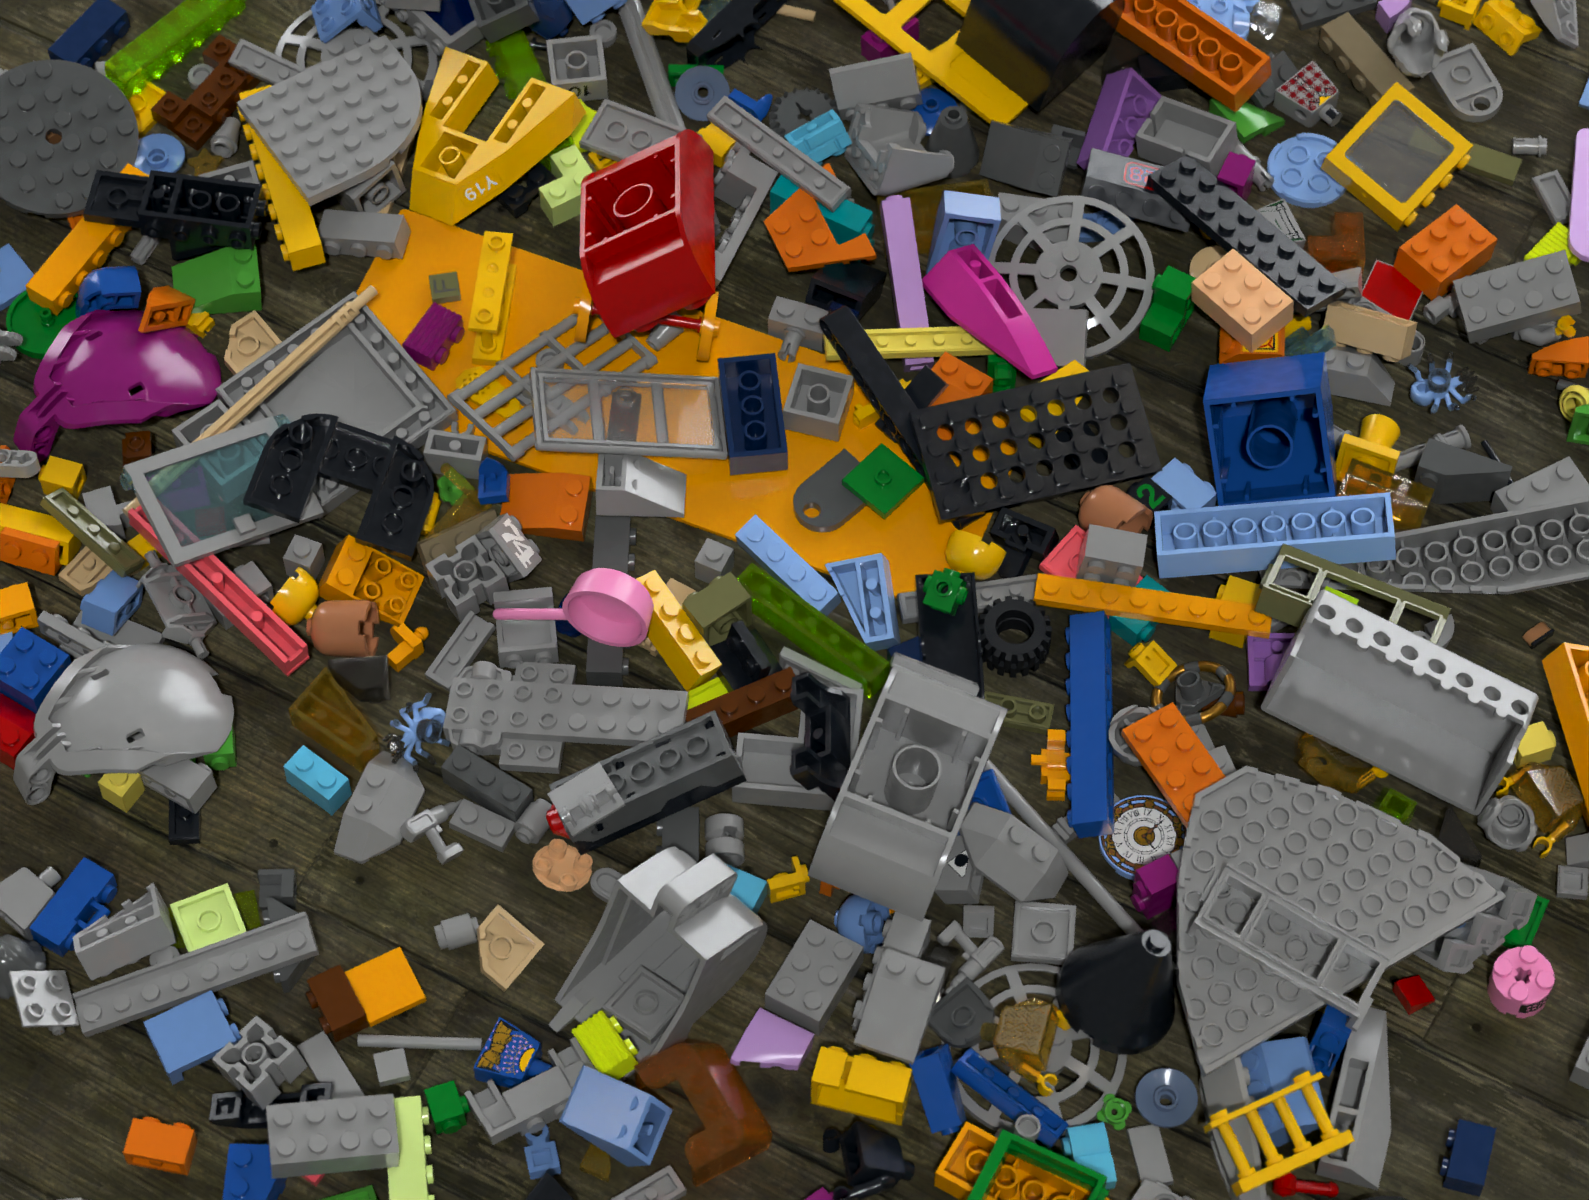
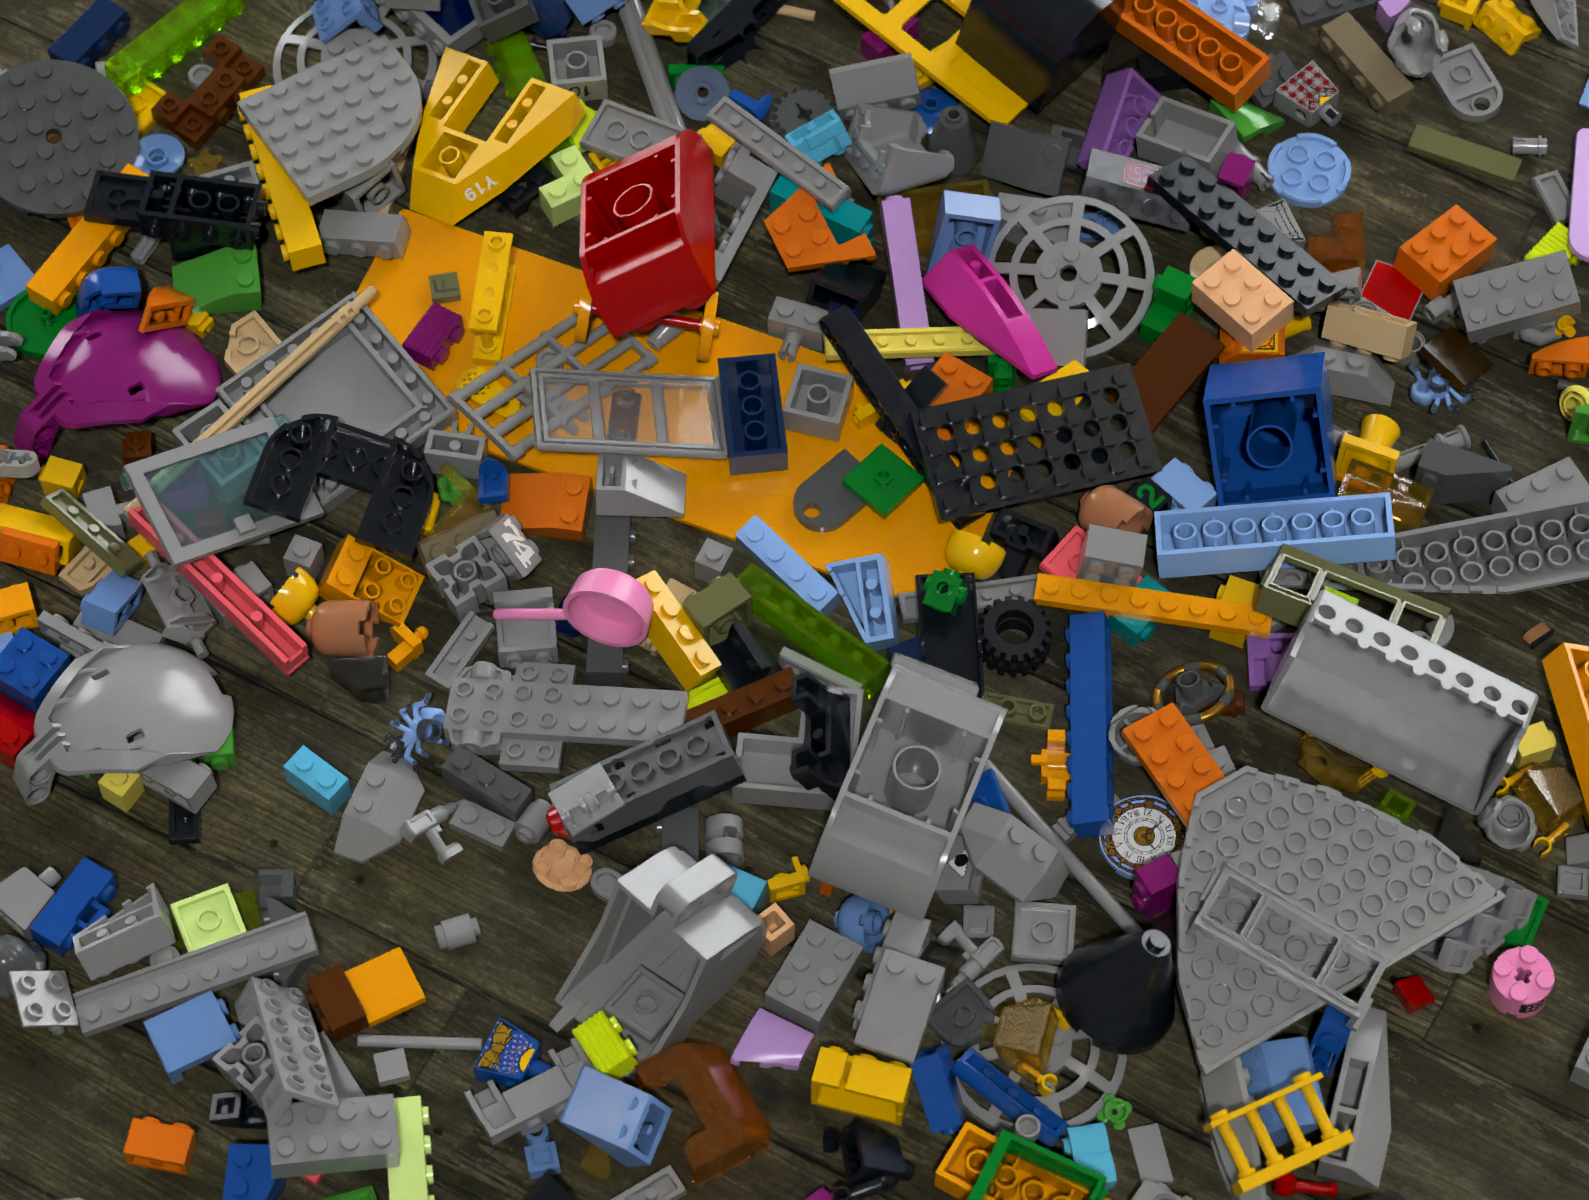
light grey cone [210,117,241,158] -> none
light grey tile [228,38,308,85] -> none
clear yellow wedge [288,666,380,773] -> none
green brick [424,1080,470,1134] -> none
tan plate [477,904,544,991] -> none
yellow bracket [1124,640,1177,687] -> none
sand blue dish [1135,1068,1198,1128] -> none
clear light blue tile [1285,325,1336,356] -> none
piece [1321,81,1473,232] -> none
dark blue brick [1439,1119,1496,1197] -> none
none -> light grey bracket [234,976,339,1122]
none -> light nougat brick [758,902,795,956]
none -> reddish brown tile [1107,312,1226,434]
none -> dark brown tile [1418,326,1494,391]

